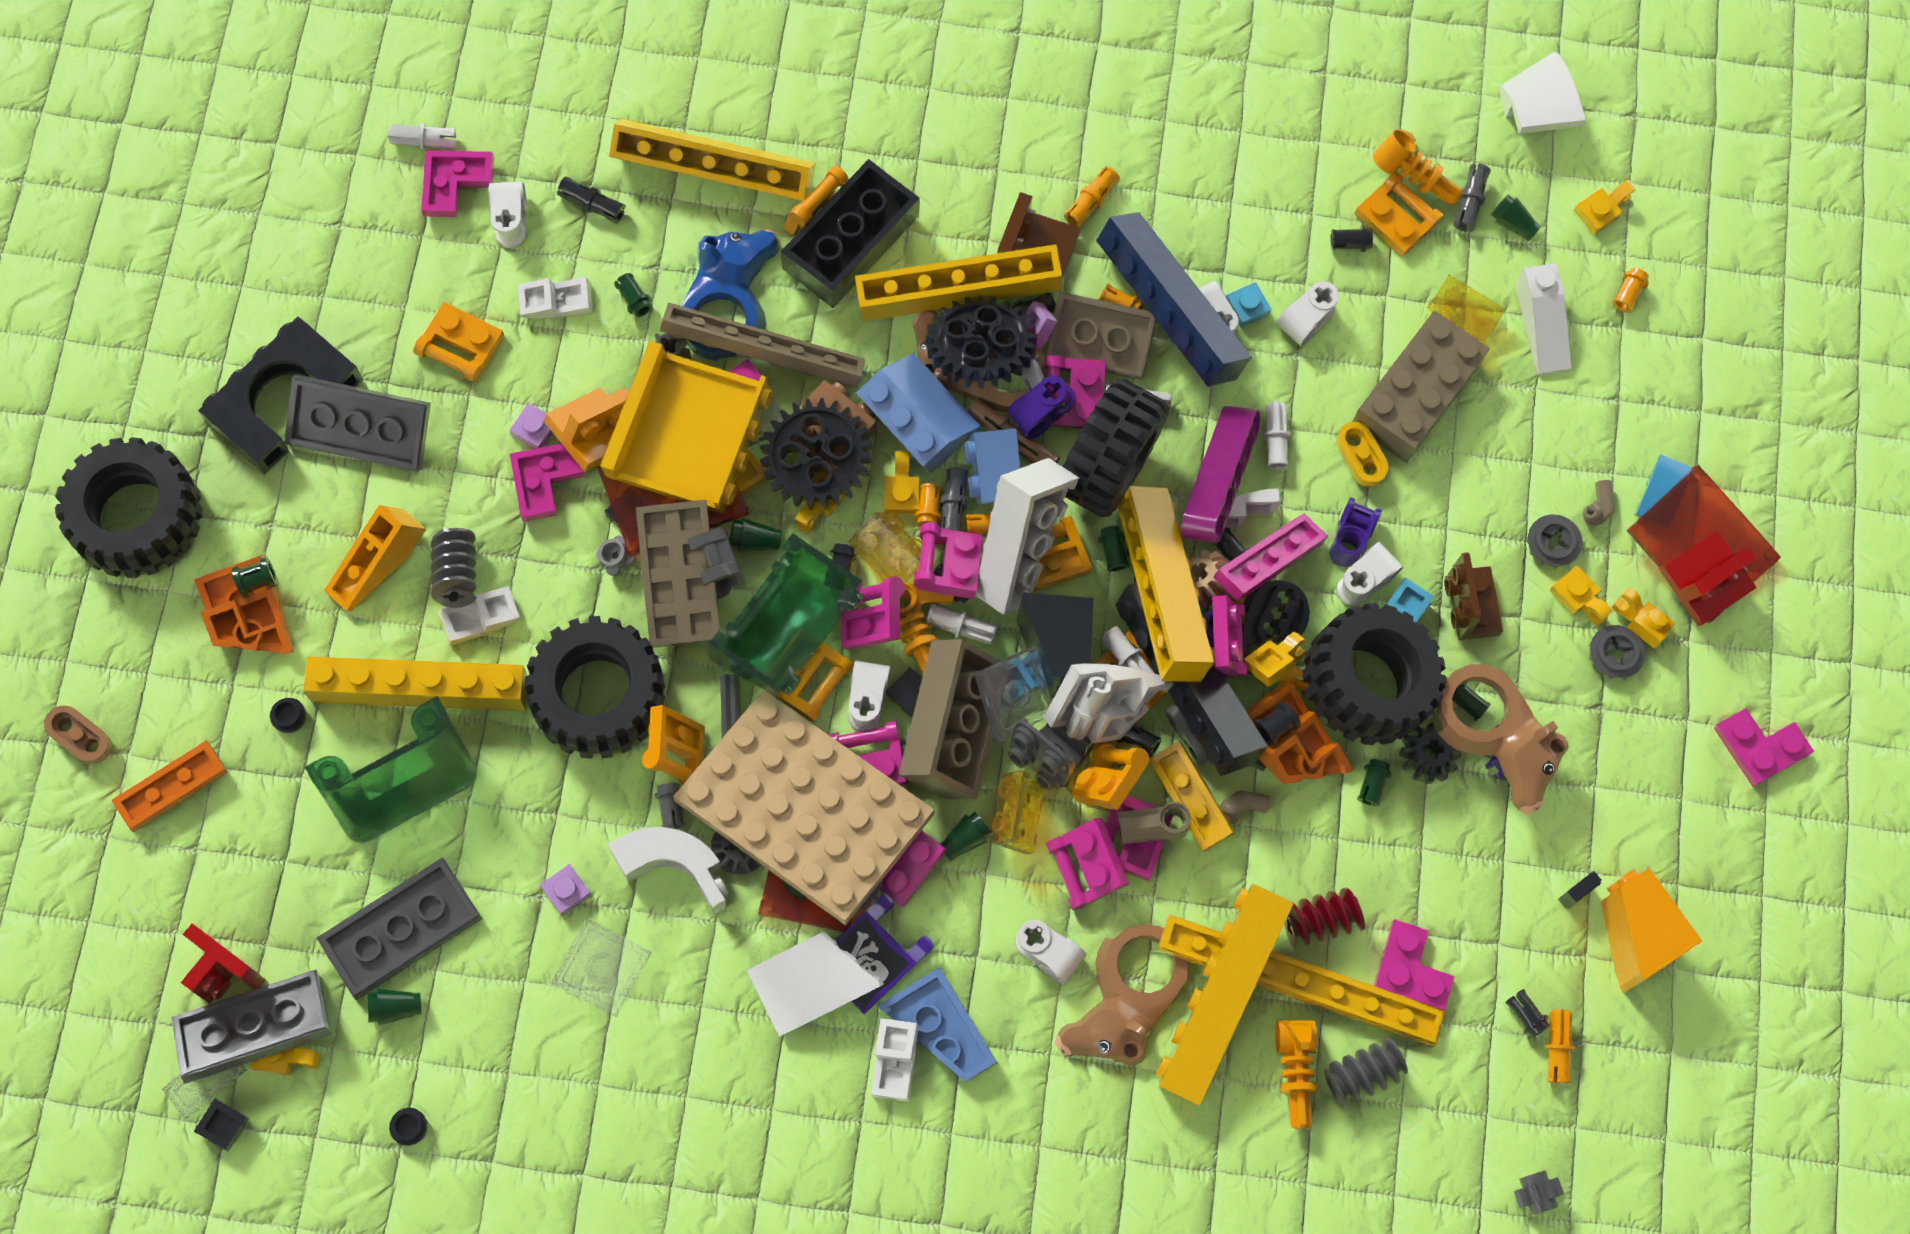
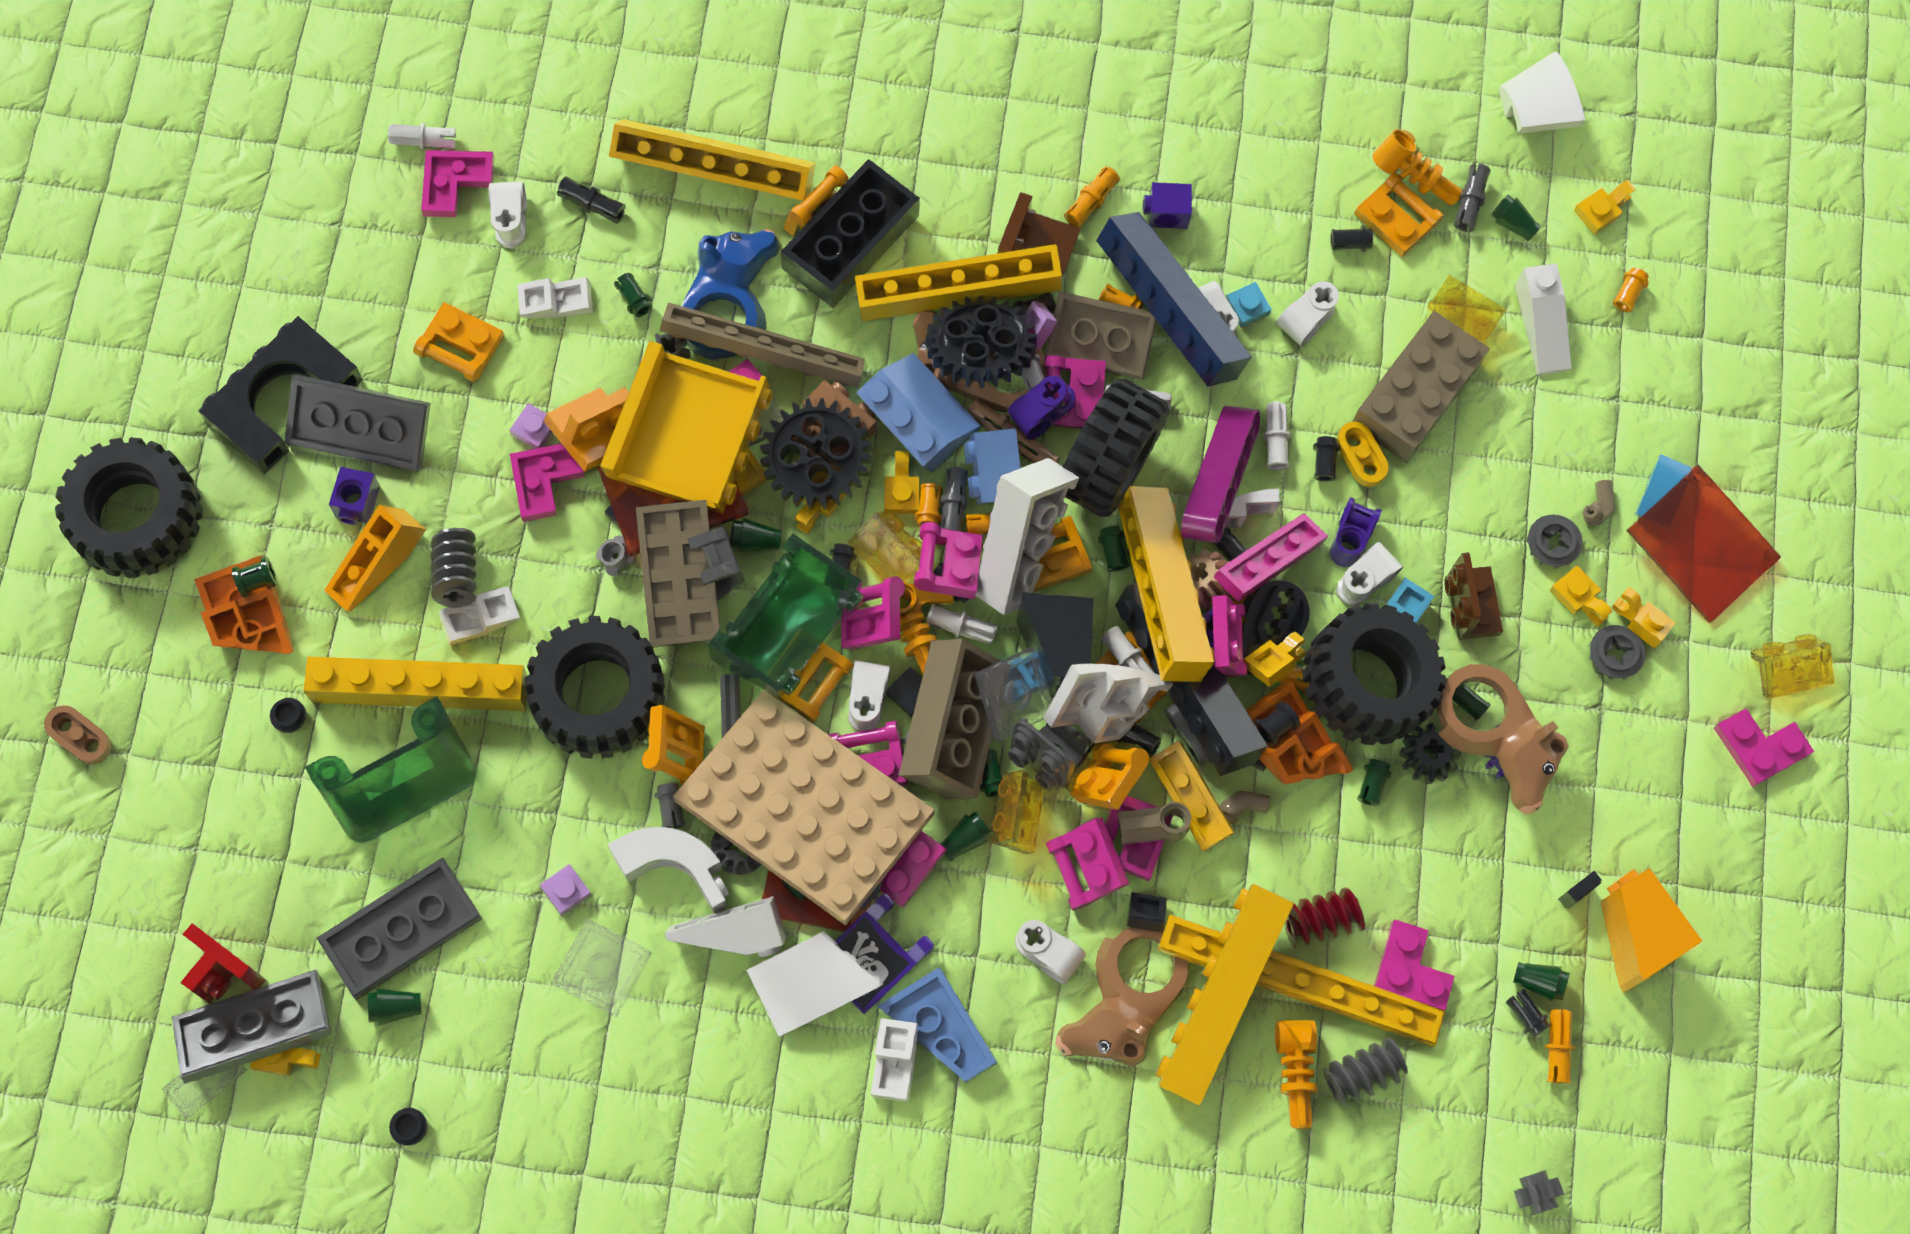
orange plate [111,740,228,832] -> none
black plate [194,1098,250,1152] -> none
white axle [1066,676,1111,740] -> none
red bracket [1659,530,1757,626] -> none
none -> dark purple brick [329,467,380,525]
none -> white slope [665,896,787,957]
none -> dark green pin [980,749,1008,797]
none -> black tile [1127,892,1167,932]
none -> dark purple brick [1143,182,1192,229]
none -> black pin [1313,436,1340,482]
none -> dark green cone [1513,962,1570,1001]
none -> clear yellow bracket [1750,634,1835,699]

